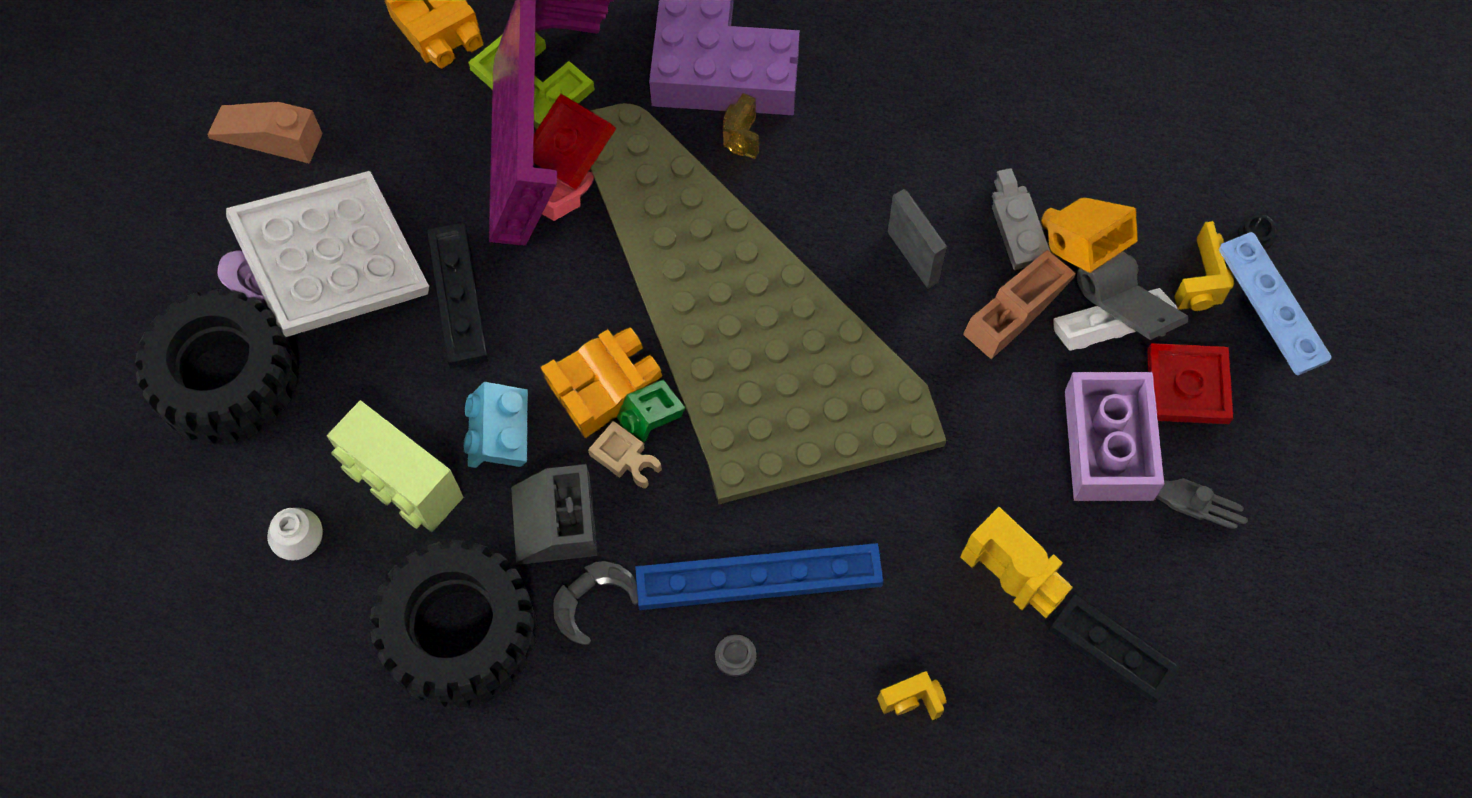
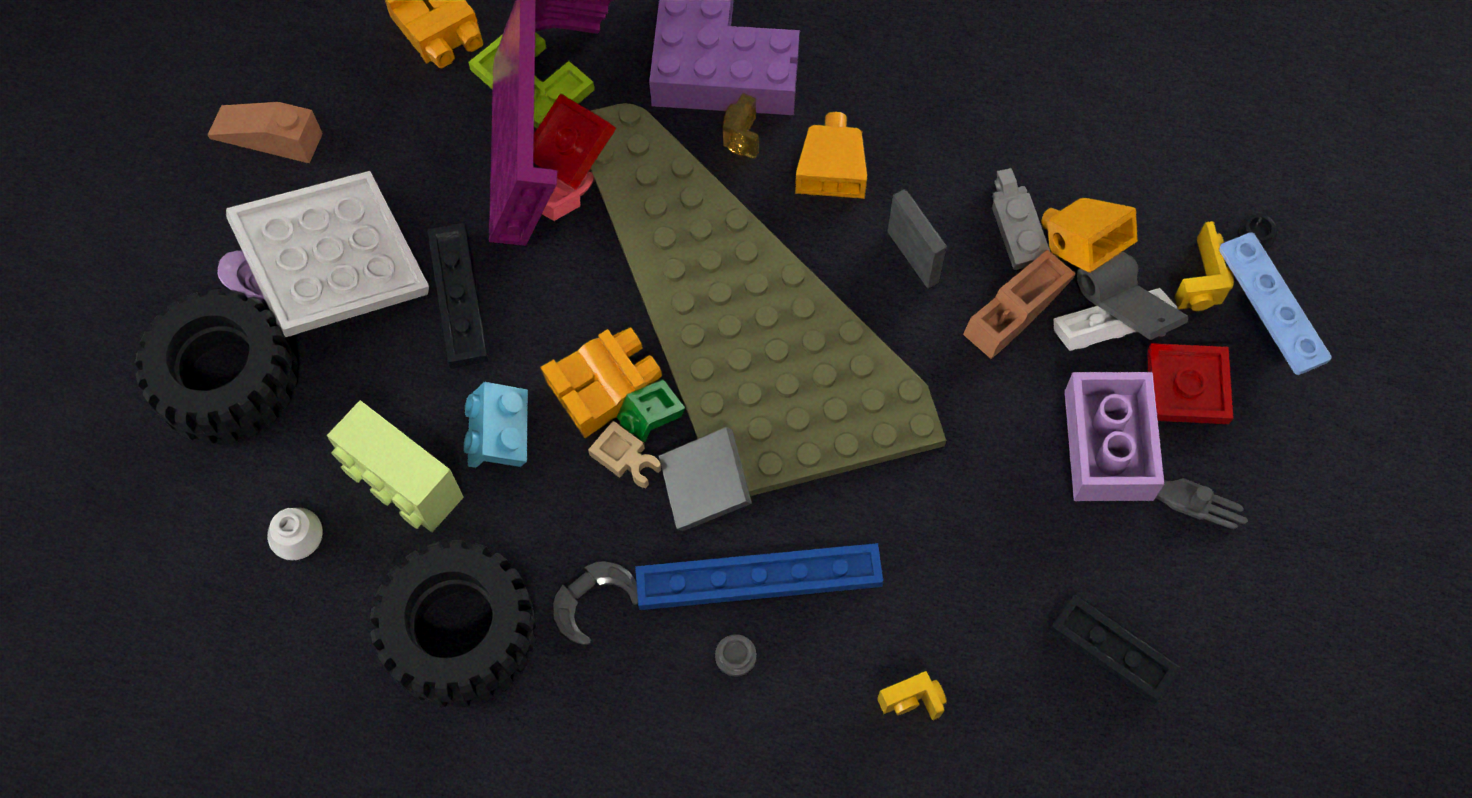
dark grey slope [511,464,597,565] -> none
yellow hips [960,507,1073,618] -> none
none -> tile [659,427,752,531]
none -> light orange torso [795,112,867,199]

